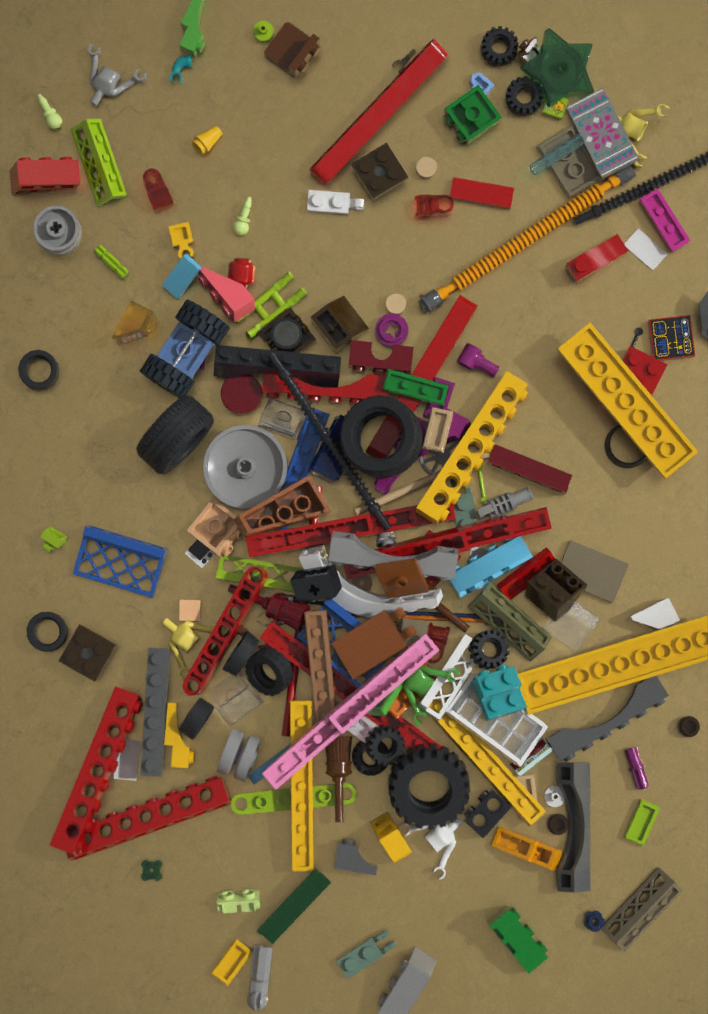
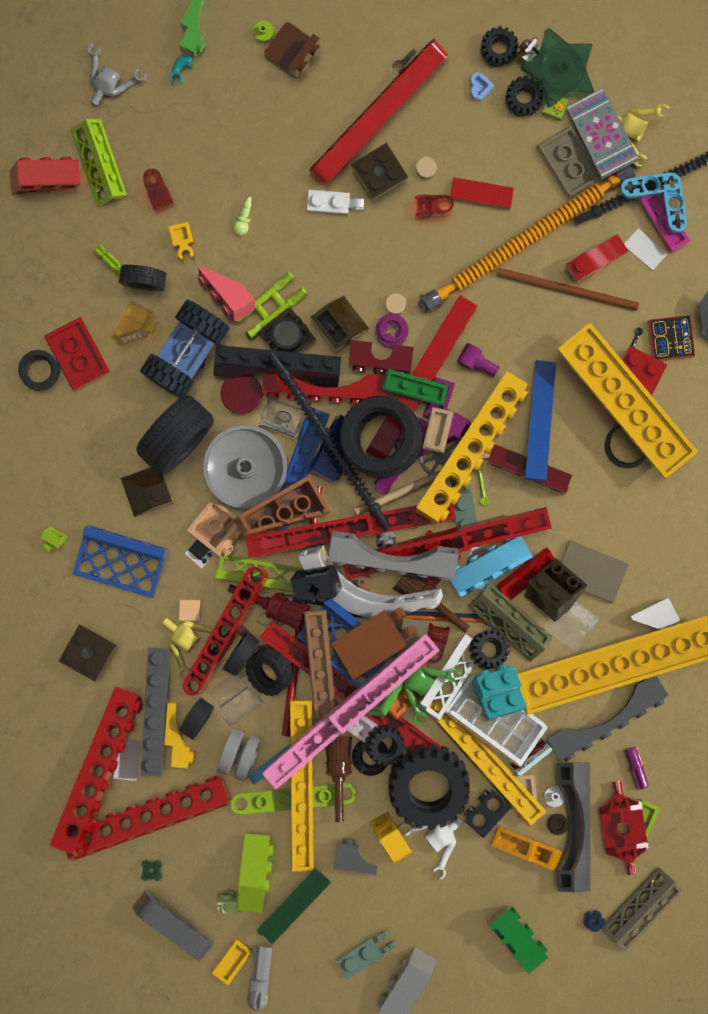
black tyre [27,612,68,652] -> none
light grey wheel [33,206,82,256] -> none
yellowish green bar [37,94,62,129] -> none
medium azure tile [162,254,202,299] -> none
yellow cone [192,125,223,155] -> none
red head [228,258,255,288] -> none
dark orange plate [375,558,429,598] -> none
green plate [443,85,502,145] -> none
light grey hinge [476,487,533,519] -> none
clear light blue axle [529,134,585,175] -> none
dark brown plate [678,716,700,737] -> none
none -> red tile [44,317,110,391]
none -> black tyre [119,264,167,291]
none -> dark brown slope [120,467,174,517]
none -> dark grey beam [132,890,213,961]
none -> lime wedge [237,833,274,913]
none -> dark orange piece [497,267,639,310]
none -> blue tile [525,360,556,482]
none -> red plate [599,781,650,875]
none -> medium azure beam [620,173,687,234]

